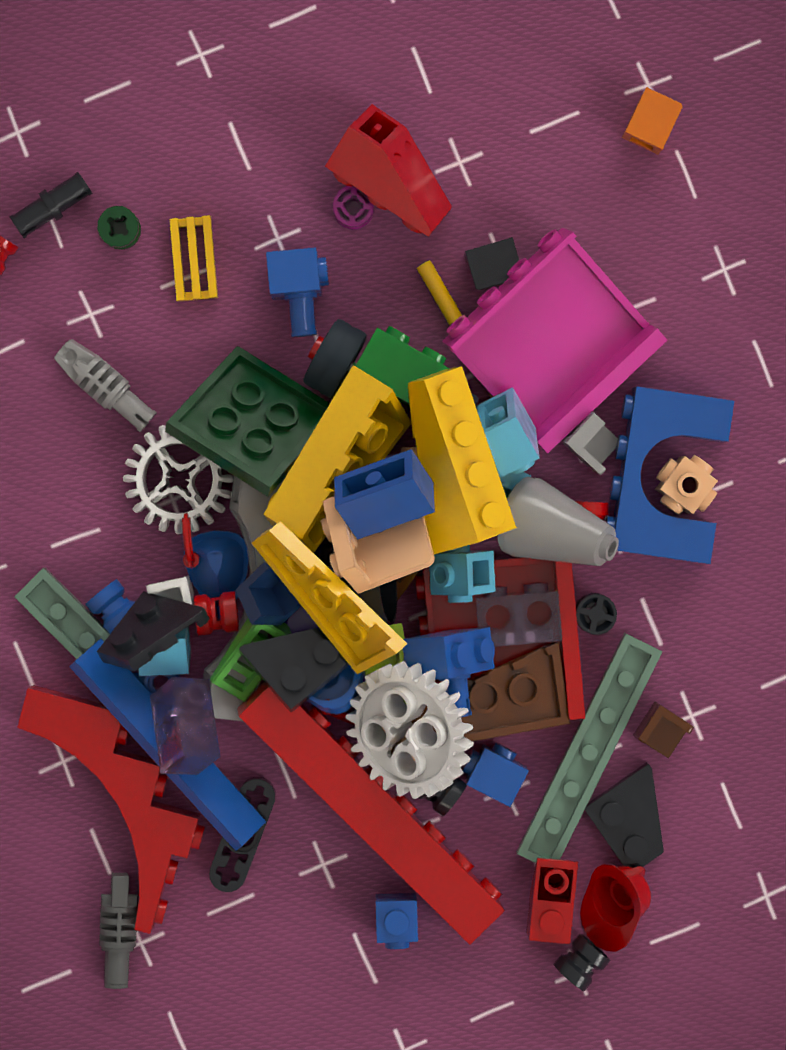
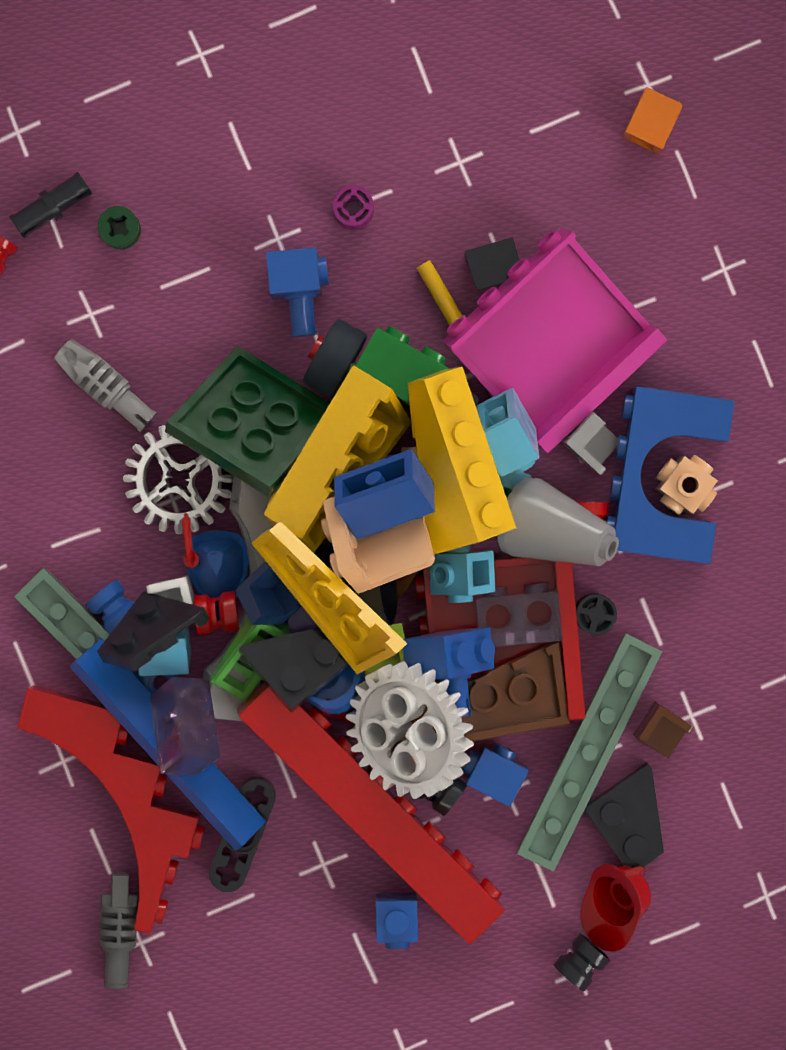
yellow tile [169,215,218,302] -> none
red slope [325,104,452,237] -> none
red slope [526,857,579,944] -> none

